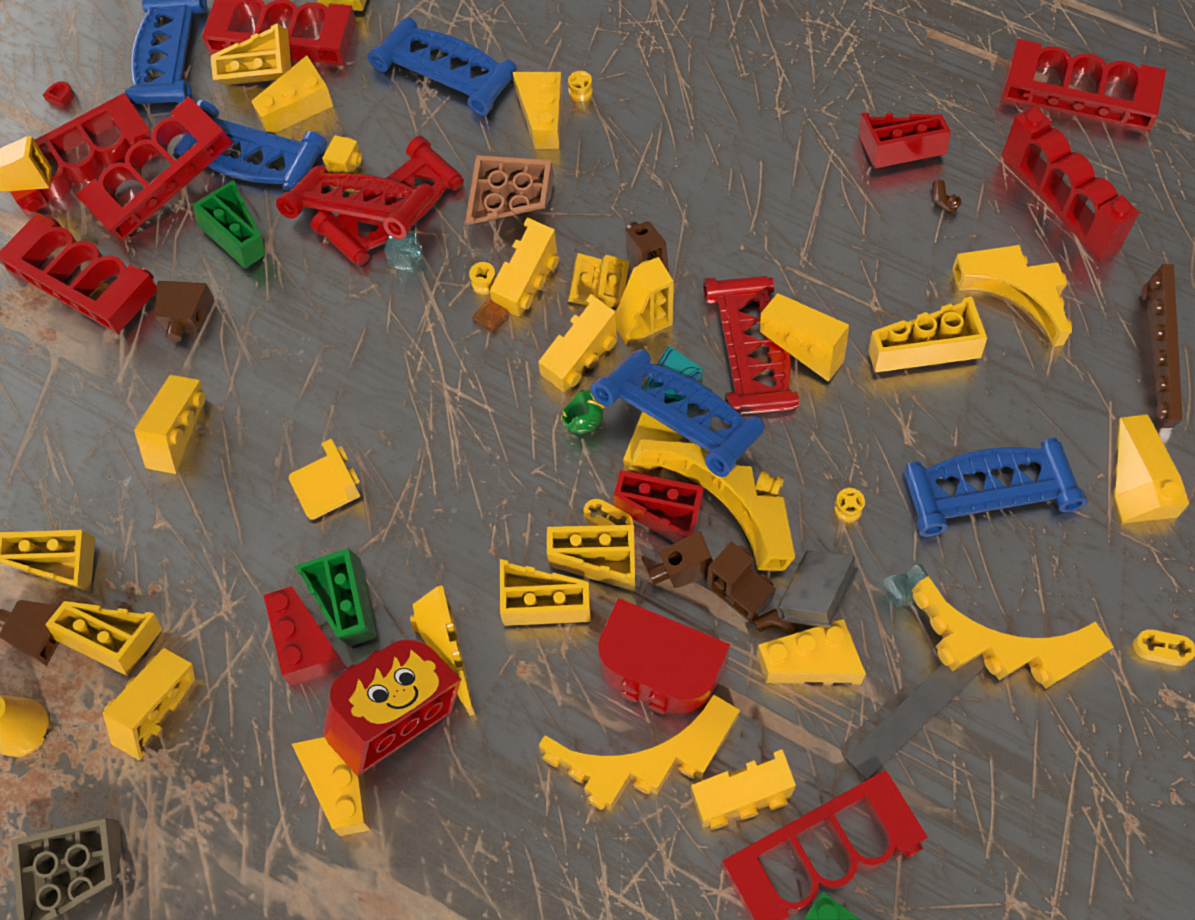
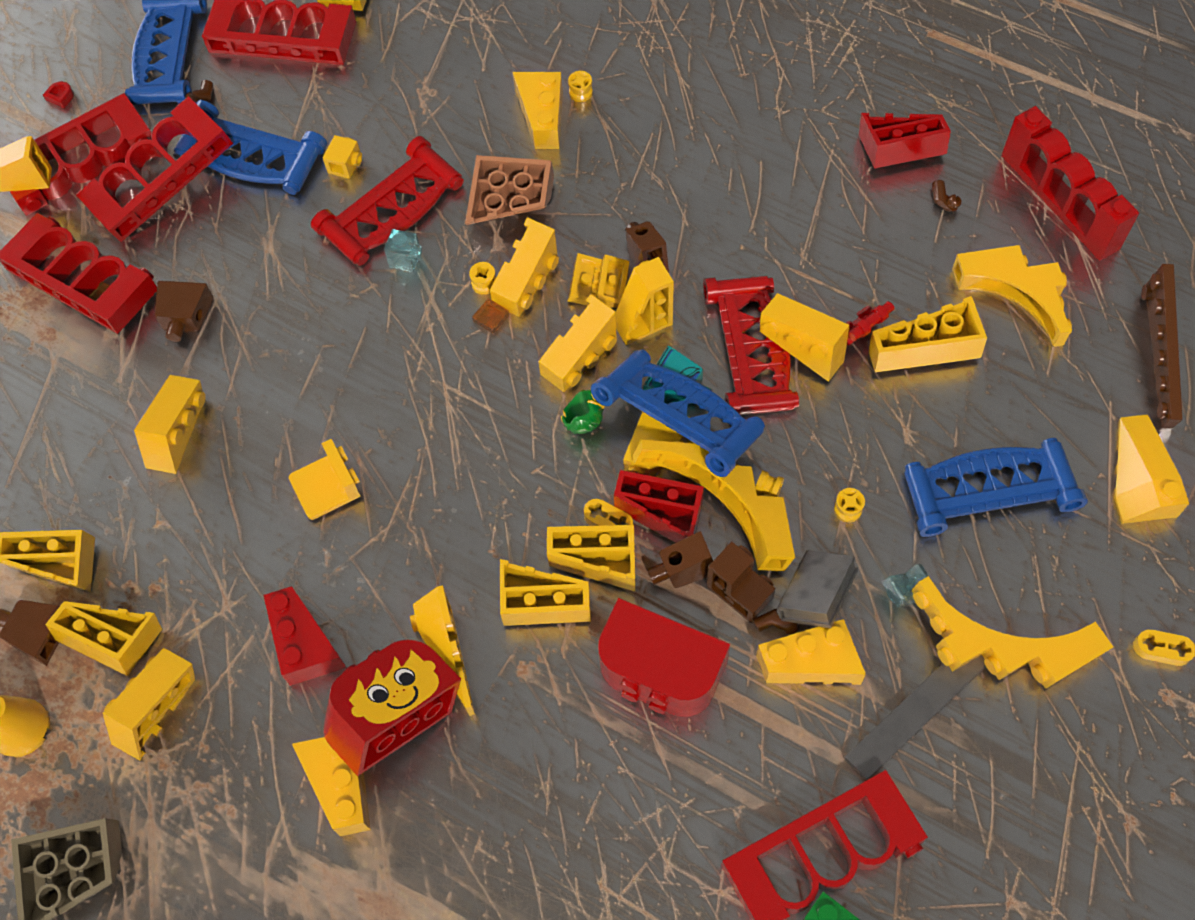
green wedge [192,180,265,268] -> none
yellow wedge [211,23,291,85] -> none
yellow wedge [251,55,333,134] -> none
red piece [276,165,435,239] -> none
green wedge [294,548,377,647] -> none
blue piece [367,17,517,116] -> none
yellow arch [538,694,740,811] -> none
yellow wedge [690,749,796,829] -> none
red fence [1001,39,1167,131] -> none
none -> reddish brown arm [185,80,213,103]
none -> red plate [846,301,895,345]

